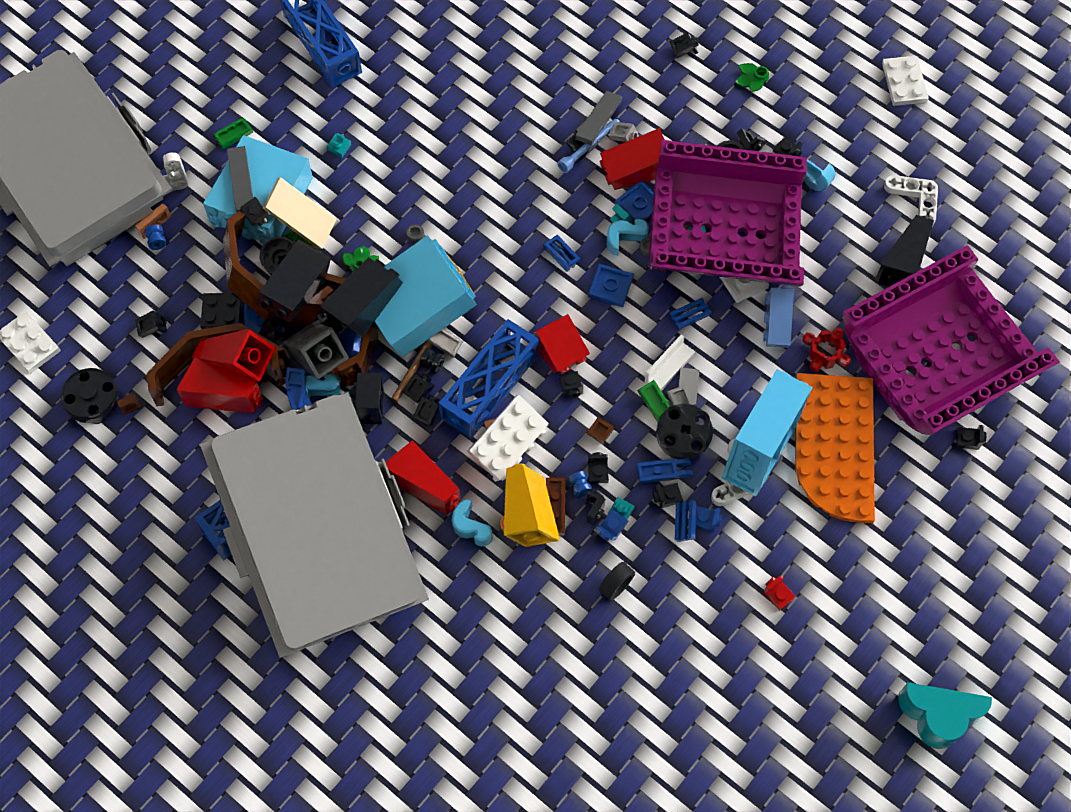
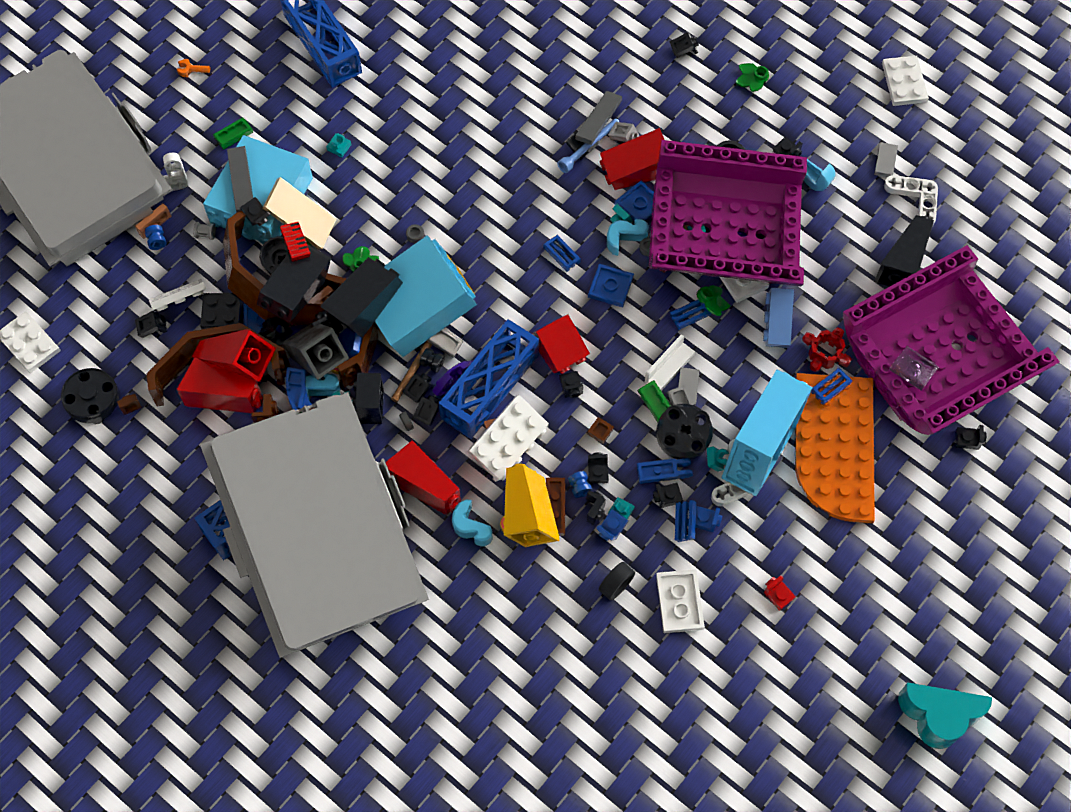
black bracket [737,129,767,151] -> none
none -> white plate [149,279,206,311]
none -> orange bar [177,59,210,77]
none -> light grey bush [193,222,216,240]
none -> reddish brown bracket [251,394,280,423]
none -> red tile [280,221,311,261]
none -> dark grey tile [399,411,414,431]
none -> dark purple plate [432,360,474,396]
none -> white plate [656,569,705,633]
none -> green plate [696,285,730,316]
none -> teal tile [707,446,729,472]
none -> blue tile [811,367,852,405]
none -> light grey tile [874,142,898,177]
none -> clear purple plate [889,346,939,391]

